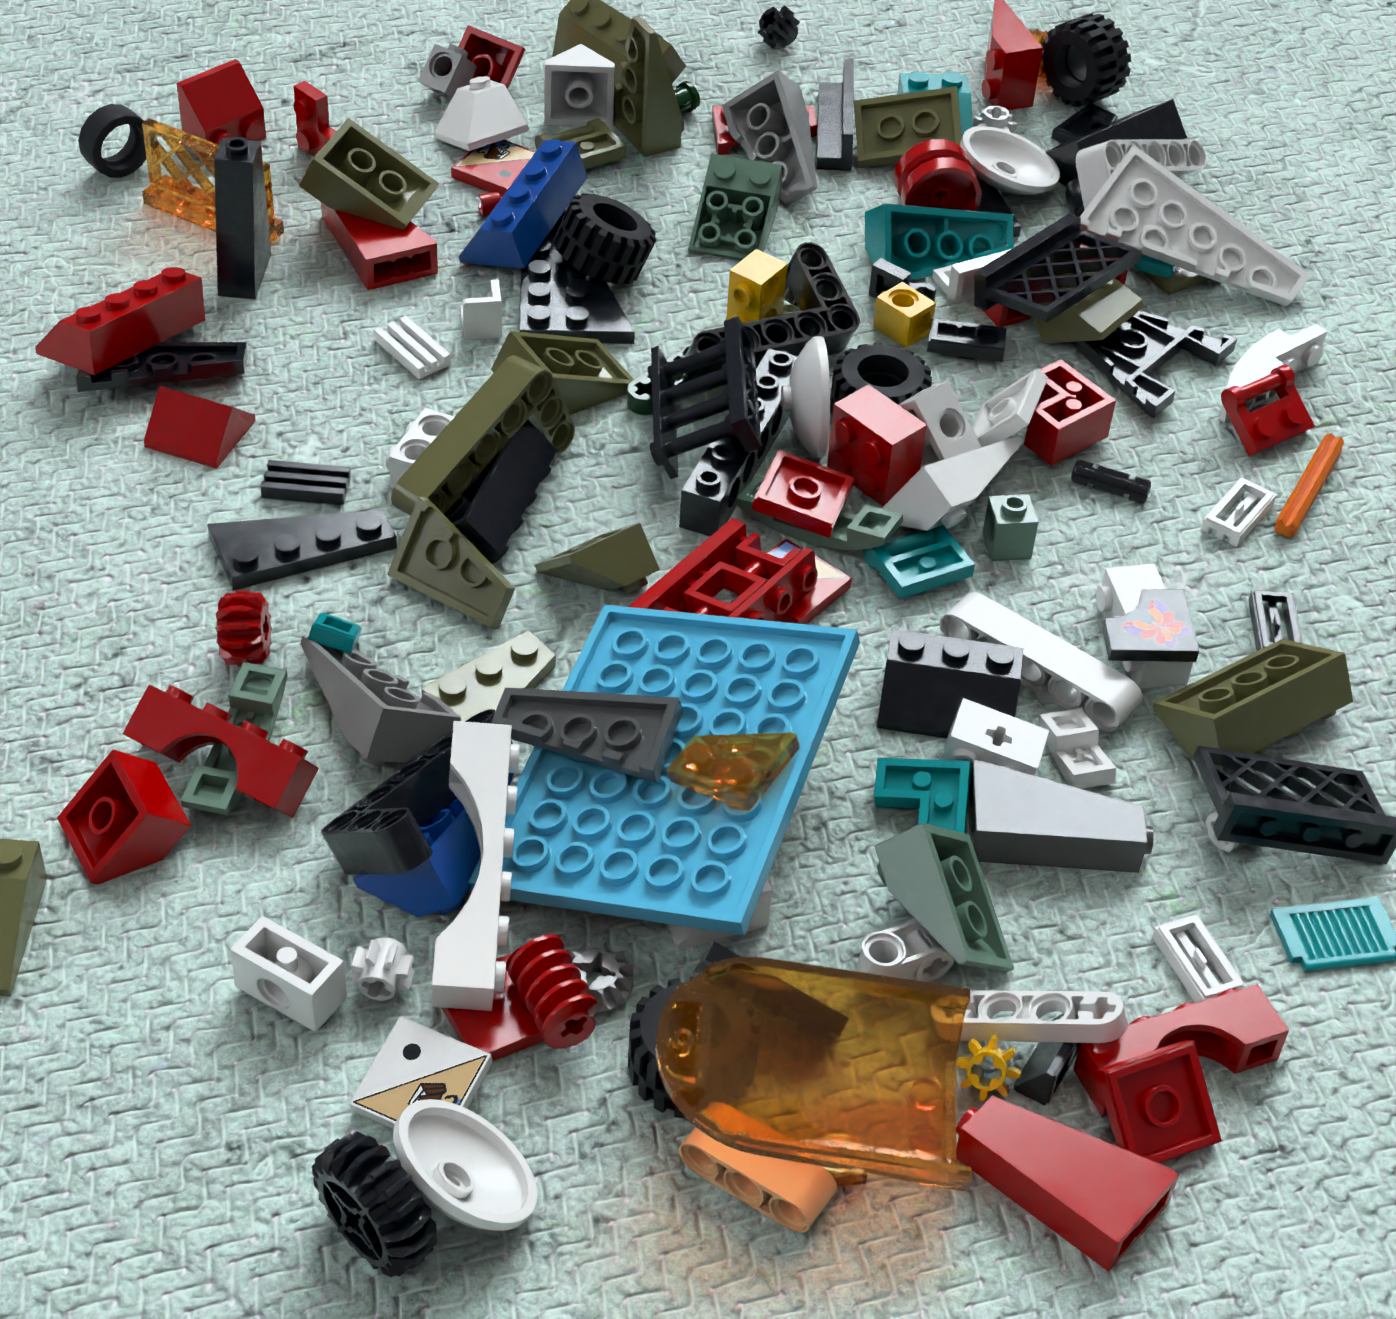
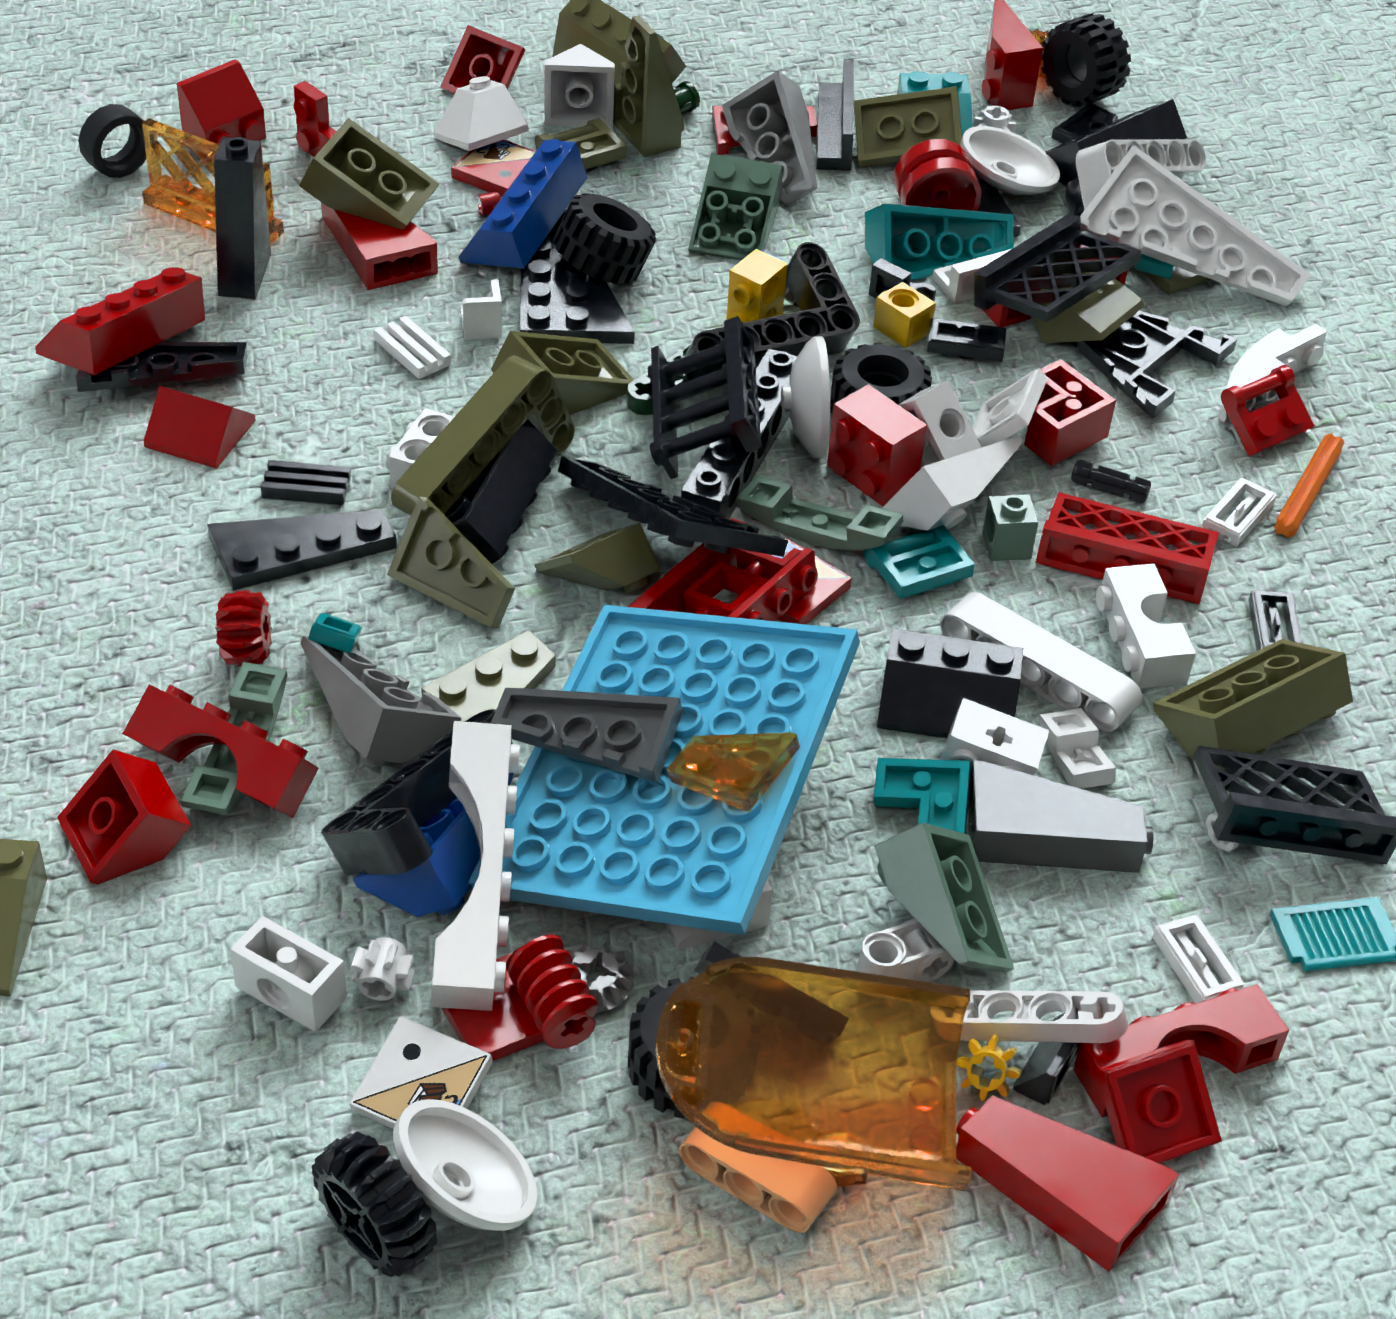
light grey brick [418,44,477,100] -> none
red tile [751,450,855,538] -> none
black gear [758,6,800,49] -> none
tile [1102,589,1199,662] -> none
none -> black wing [558,456,788,557]
none -> red fence [1035,492,1219,605]

